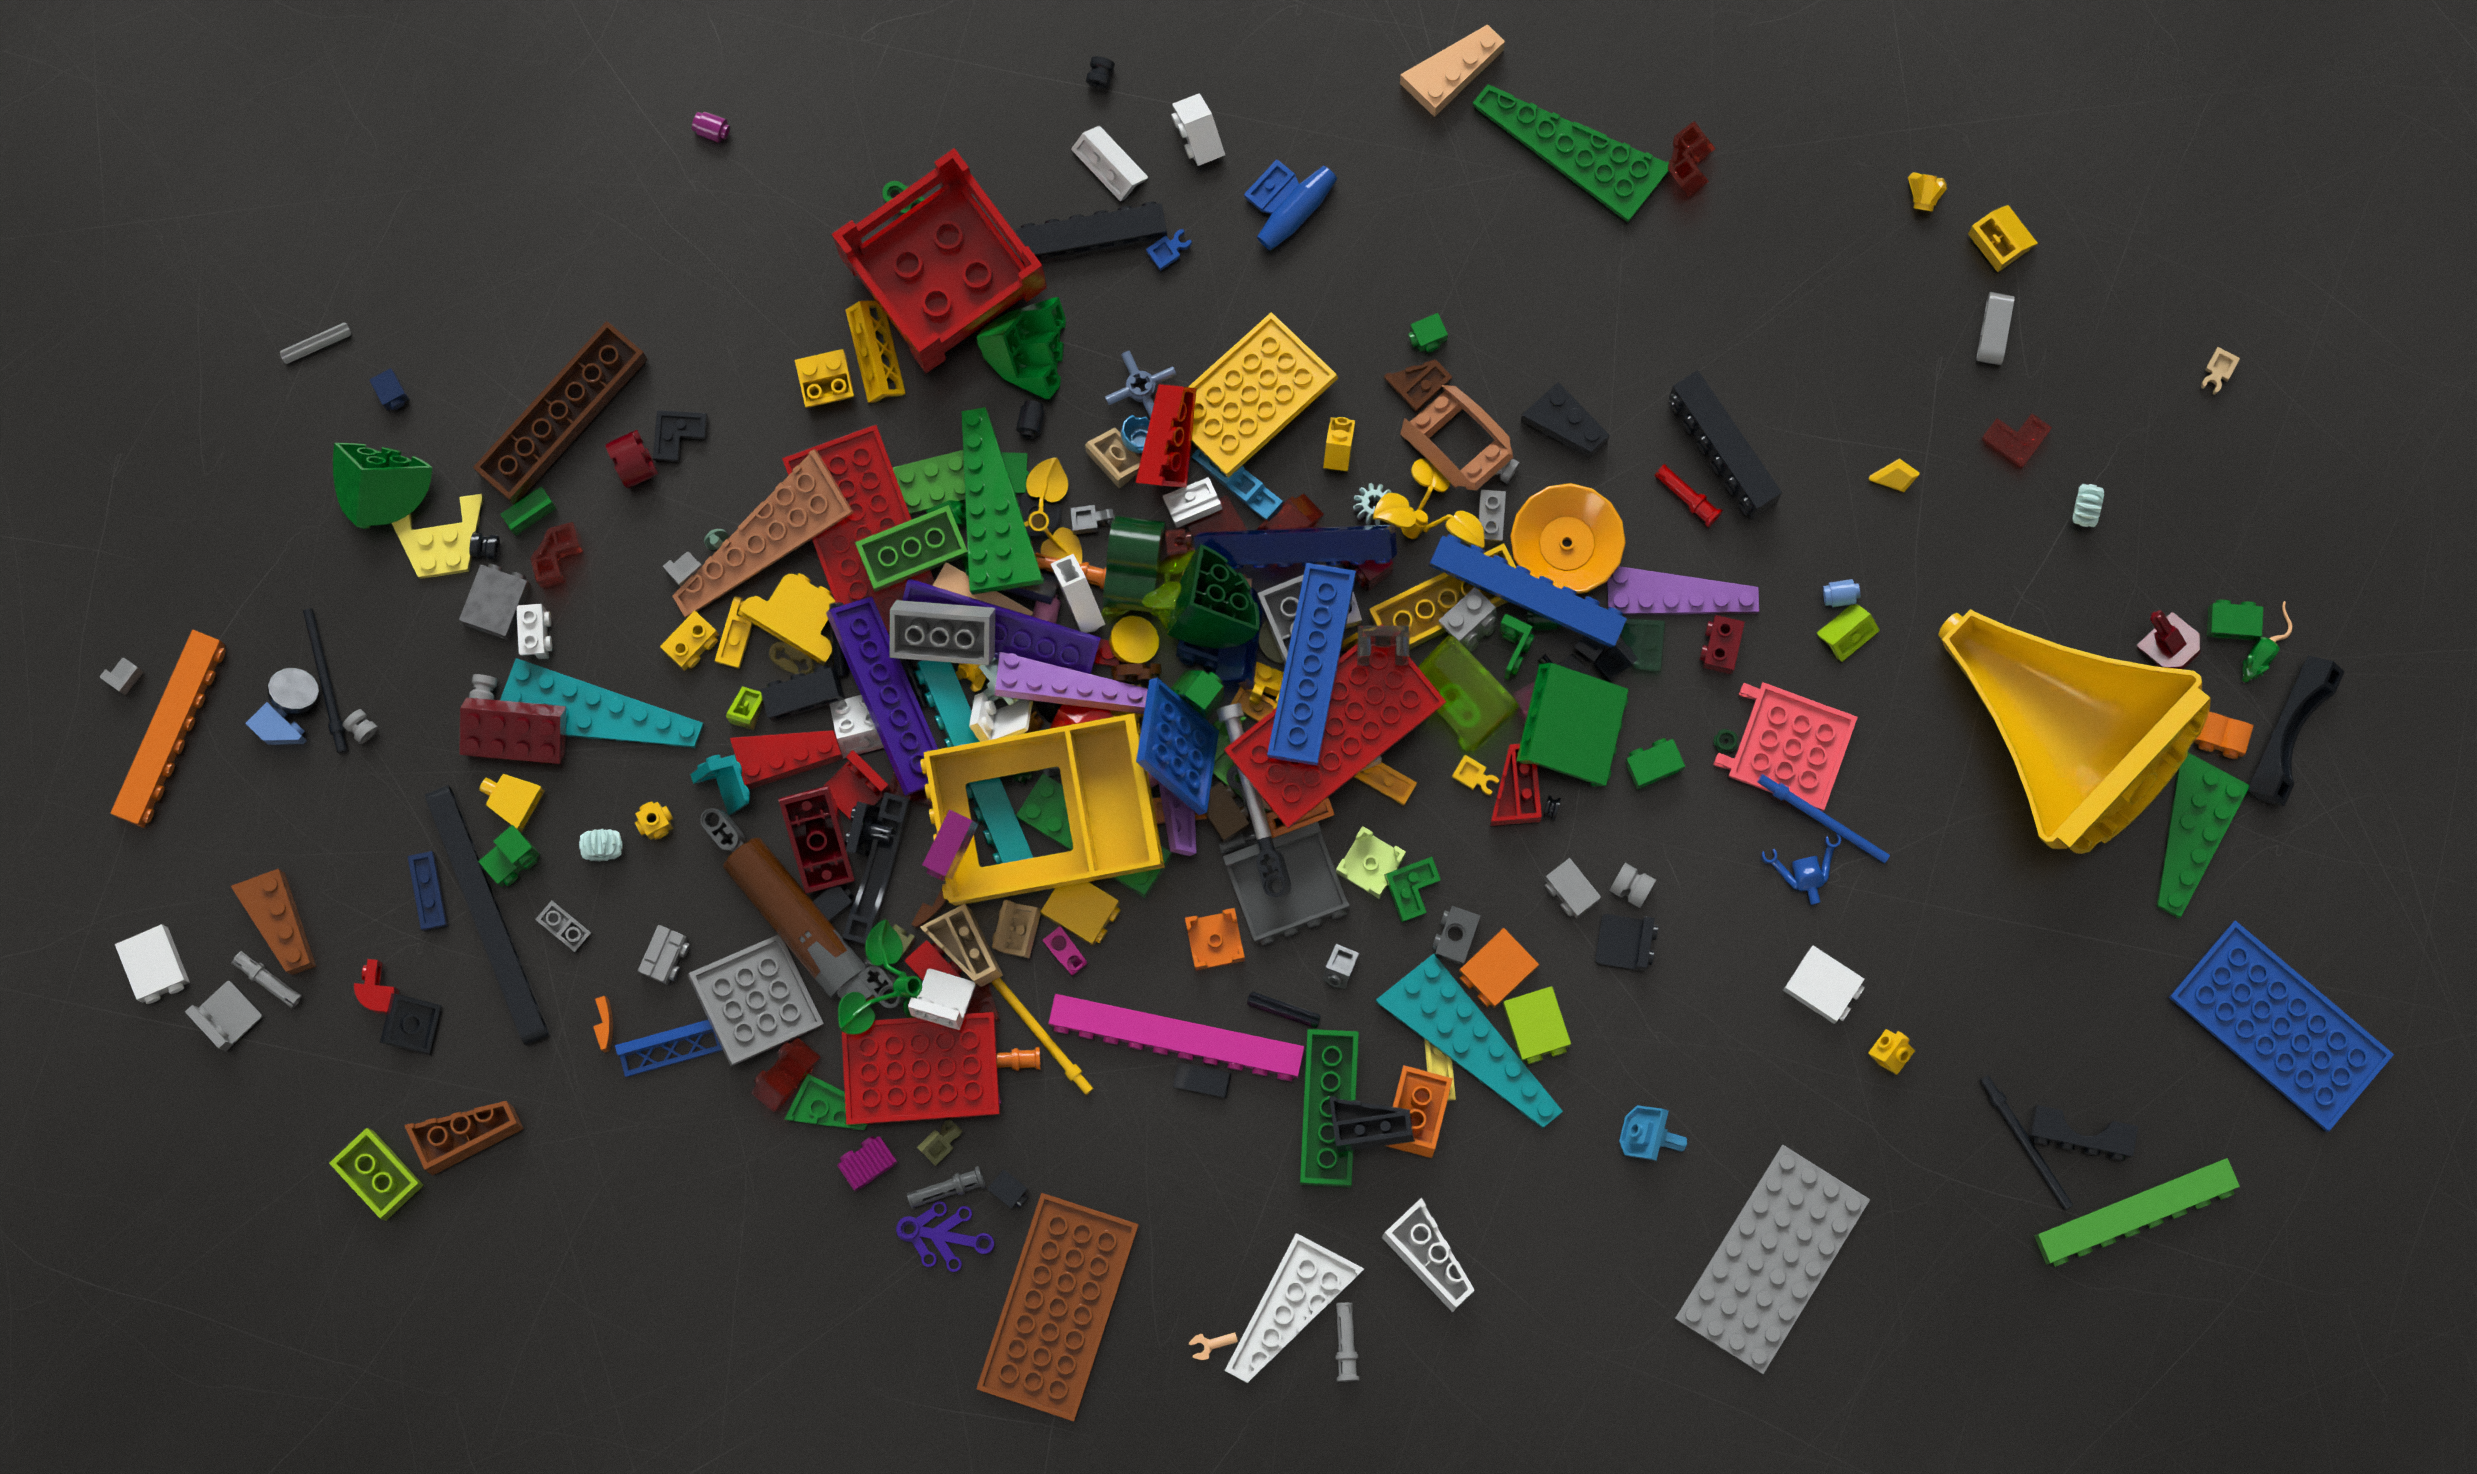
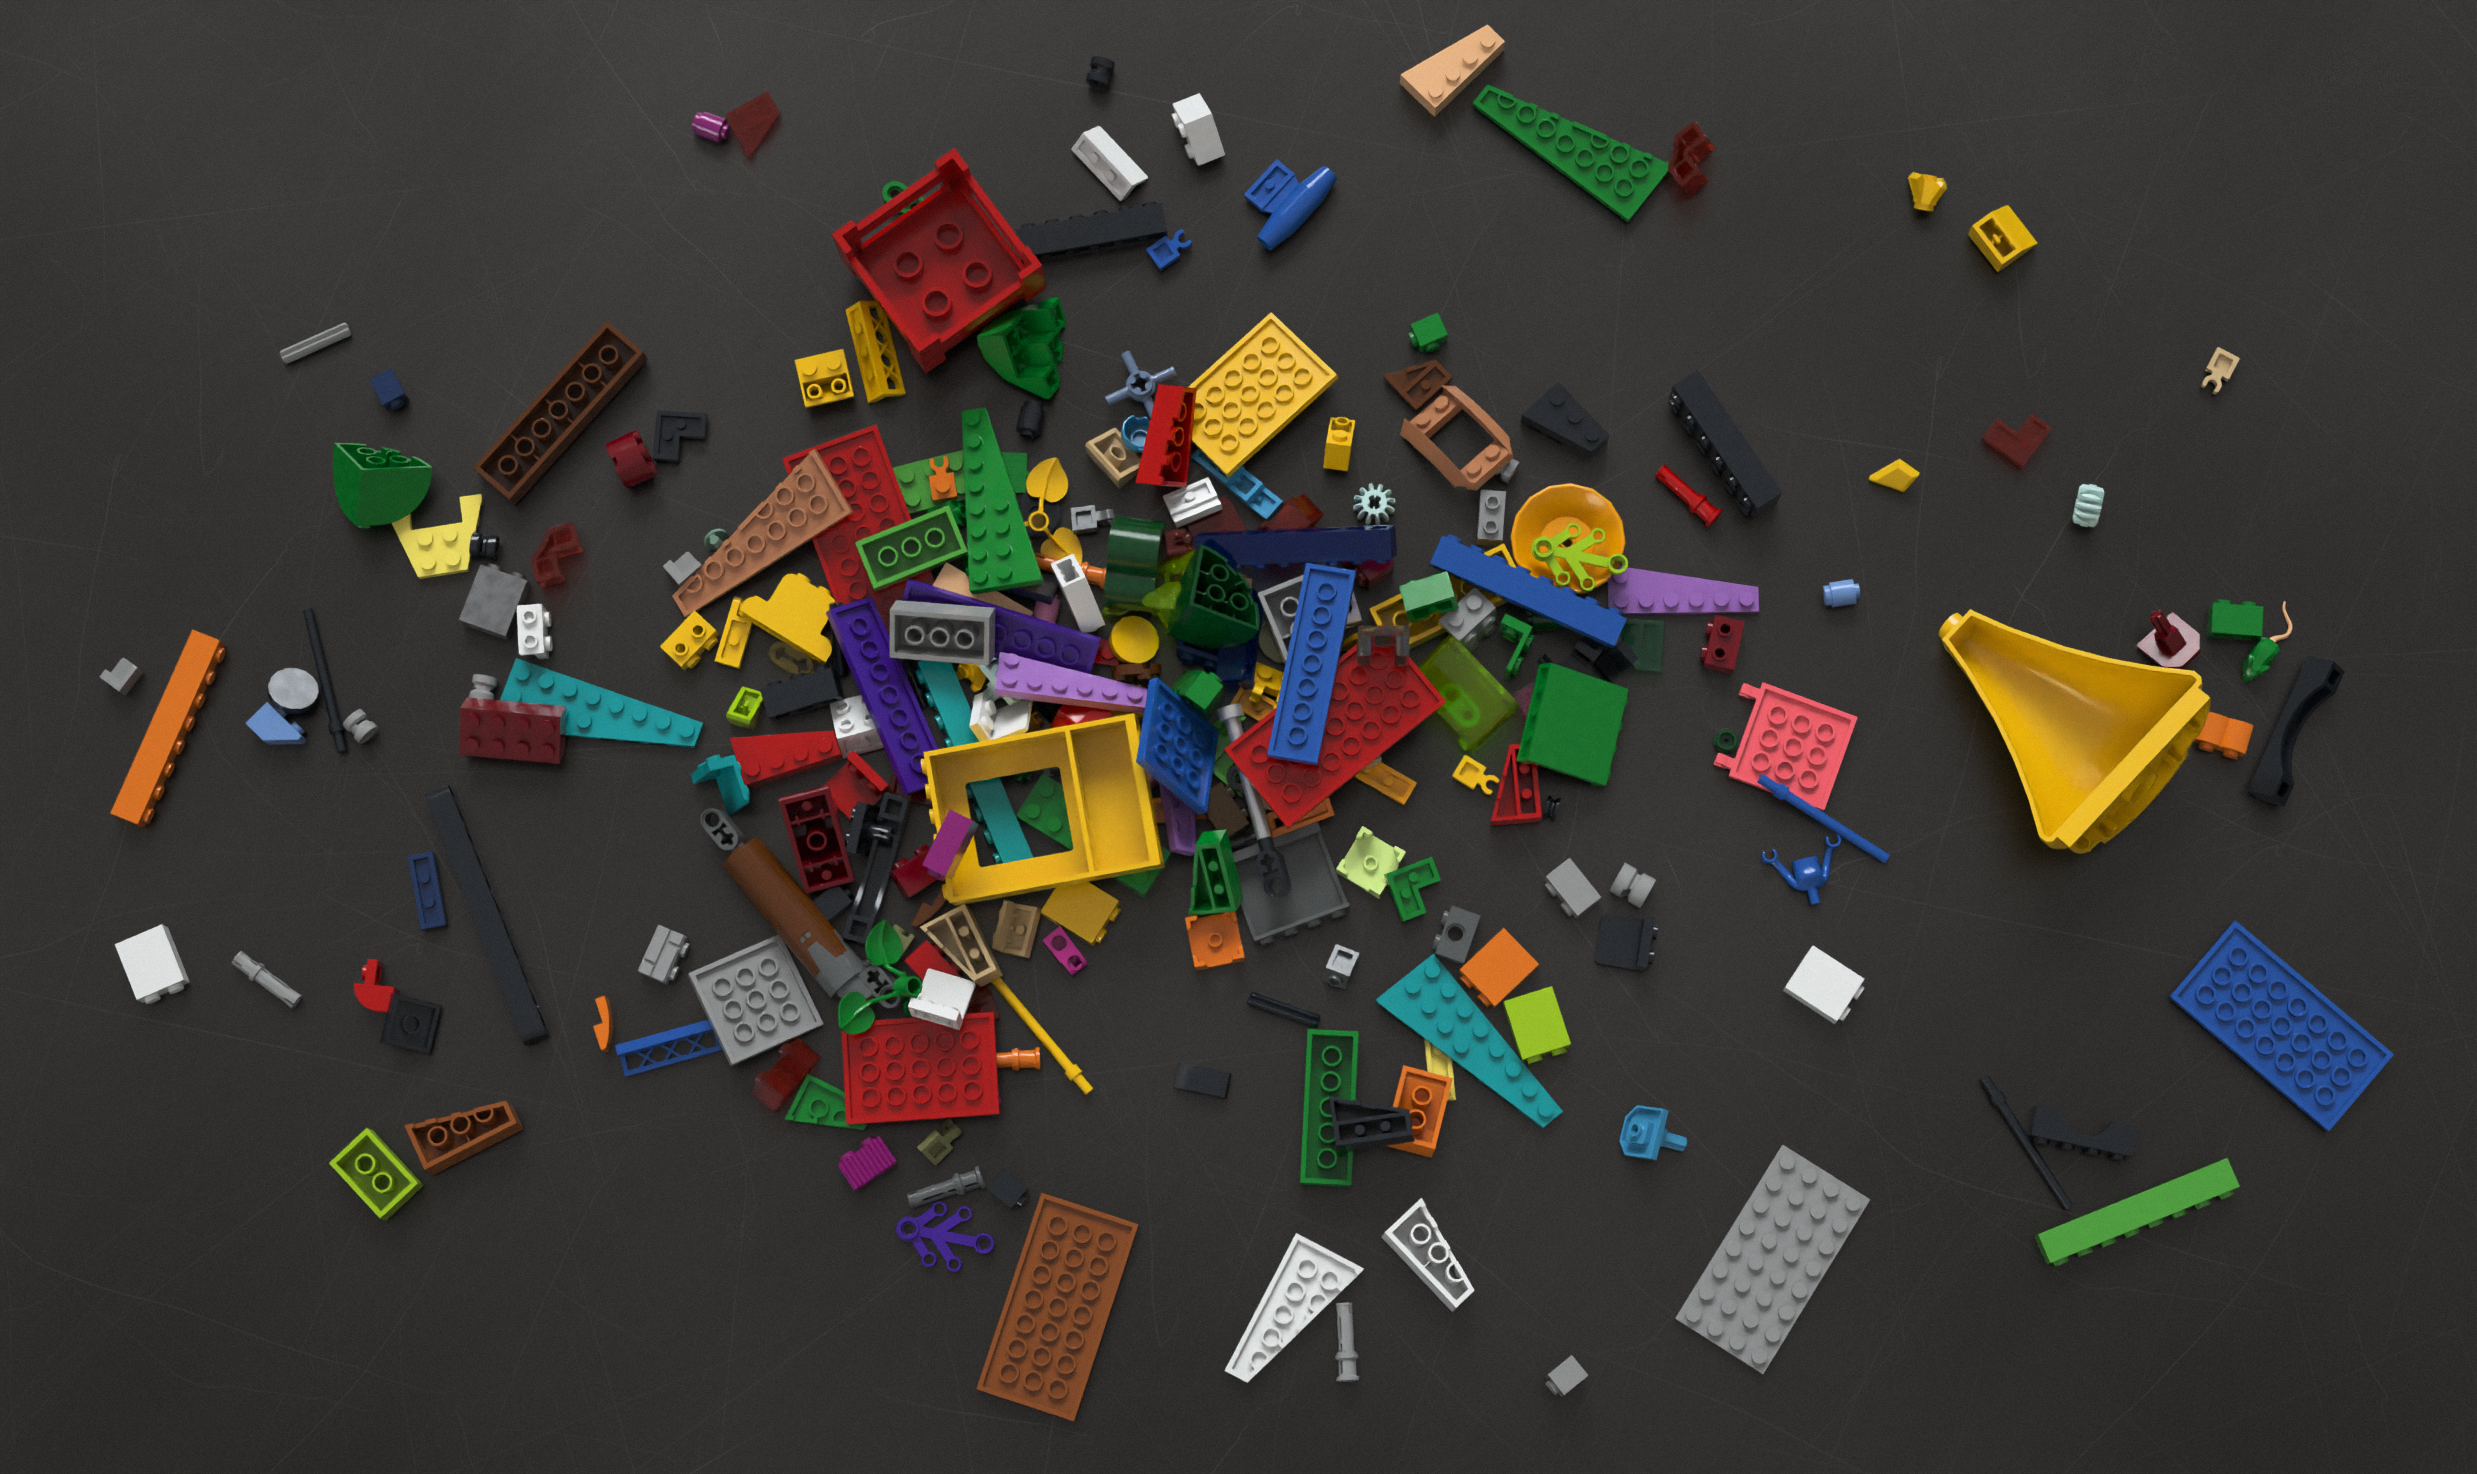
light grey bracket [185,981,262,1051] -> none
dark orange wedge [231,869,316,975] -> none
green brick [478,825,540,887] -> none
yellow torso [479,774,545,832] -> none
green panel [500,486,556,536] -> none
light grey slope [535,900,591,952] -> none
light aqua gear [579,829,622,861] -> none
yellow brick [635,801,673,840] -> none
dark pink brick [1049,994,1304,1082] -> none
light nougat bar [1189,1332,1238,1360] -> none
yellow plant [1373,458,1485,549] -> none
green brick [1625,738,1685,790] -> none
lime panel [1817,604,1880,662] -> none
yellow brick [1868,1029,1915,1075] -> none
light grey beam [1976,292,2014,365] -> none
green wing [2156,753,2250,918] -> none
none -> clear red wing [725,91,780,157]
none -> dark red brick [888,844,937,898]
none -> orange plate [929,456,958,502]
none -> green wedge [1188,829,1244,916]
none -> brick [1399,571,1459,623]
none -> lime plant [1531,523,1628,593]
none -> light grey piece [1545,1355,1588,1397]

